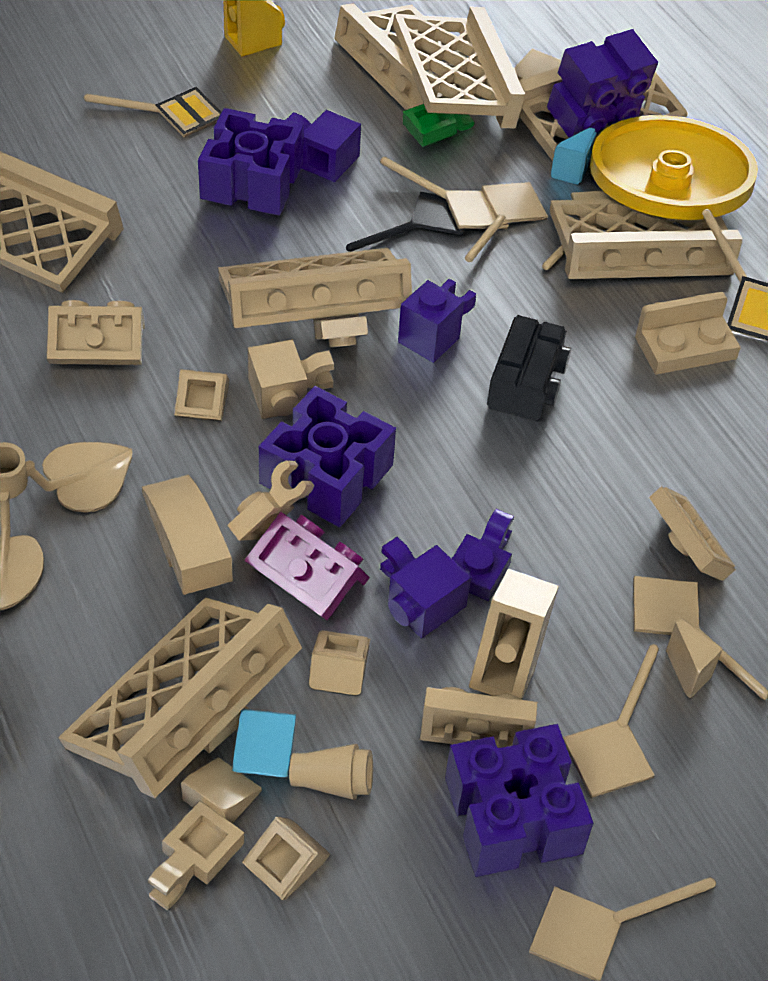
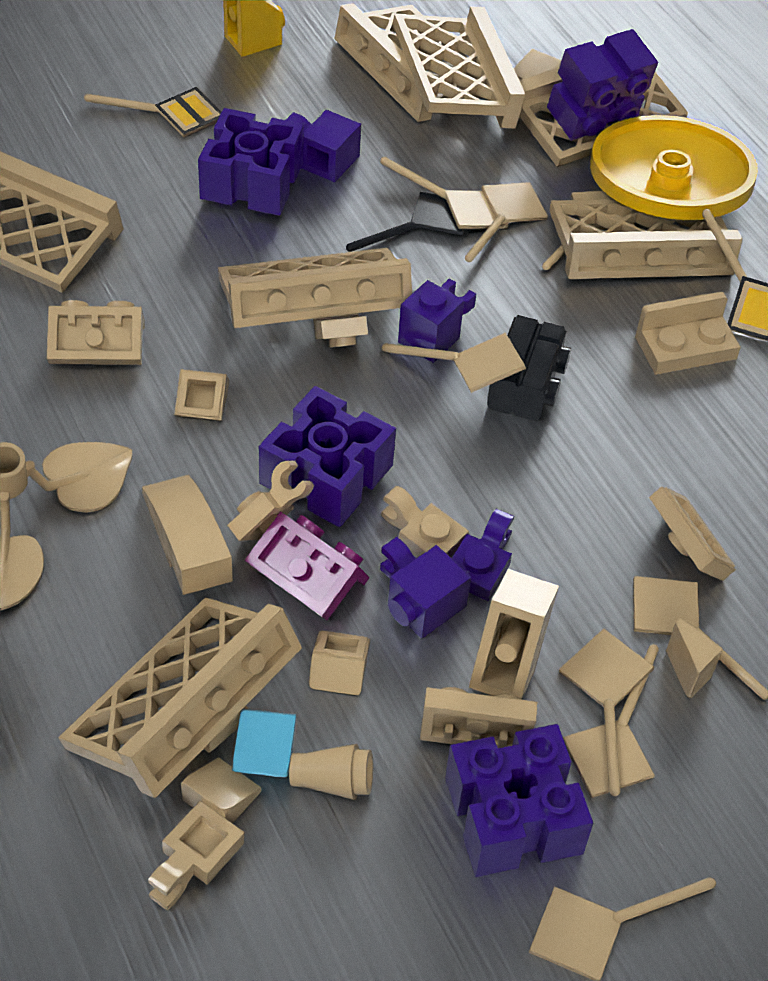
tan slope [242,816,330,900] -> none
tan brick [248,339,334,419] -> none
green plate [403,104,475,147] -> none
medium azure slope [551,128,596,185] -> none
none -> tan plate [381,486,469,558]
none -> tan piece [382,333,526,393]
none -> tan piece [559,628,654,796]

